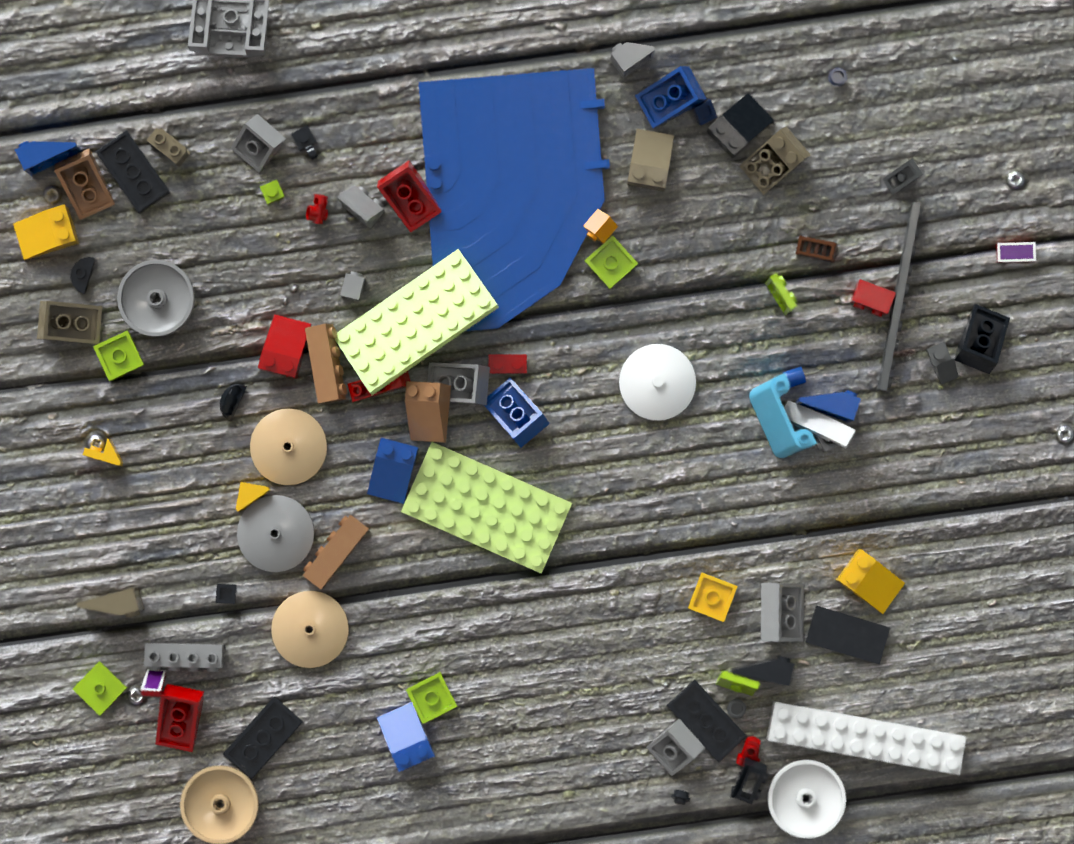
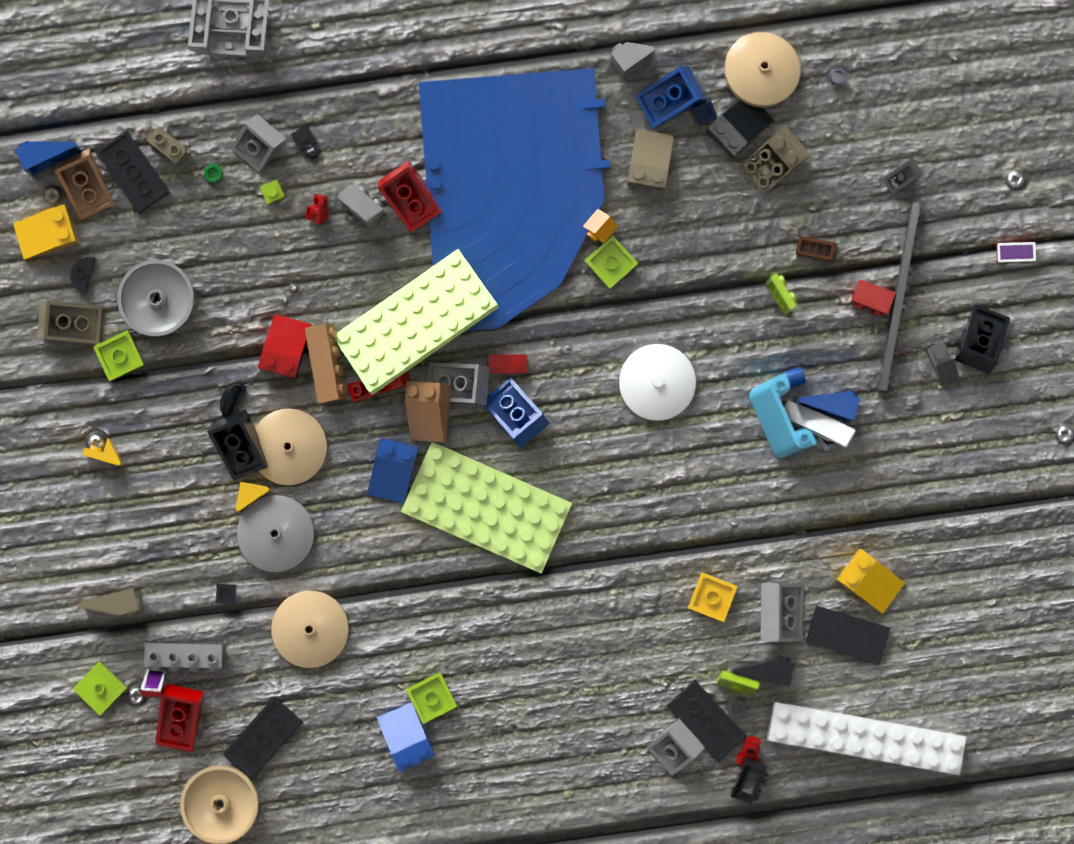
medium nougat brick [303,515,369,590] -> none
light grey brick [340,271,365,302] -> none
black plate [671,790,690,805] -> none
white dish [768,760,846,838] -> none
none -> green tile [203,164,223,184]
none -> black slope [207,410,268,481]
none -> tan dish [724,32,801,108]

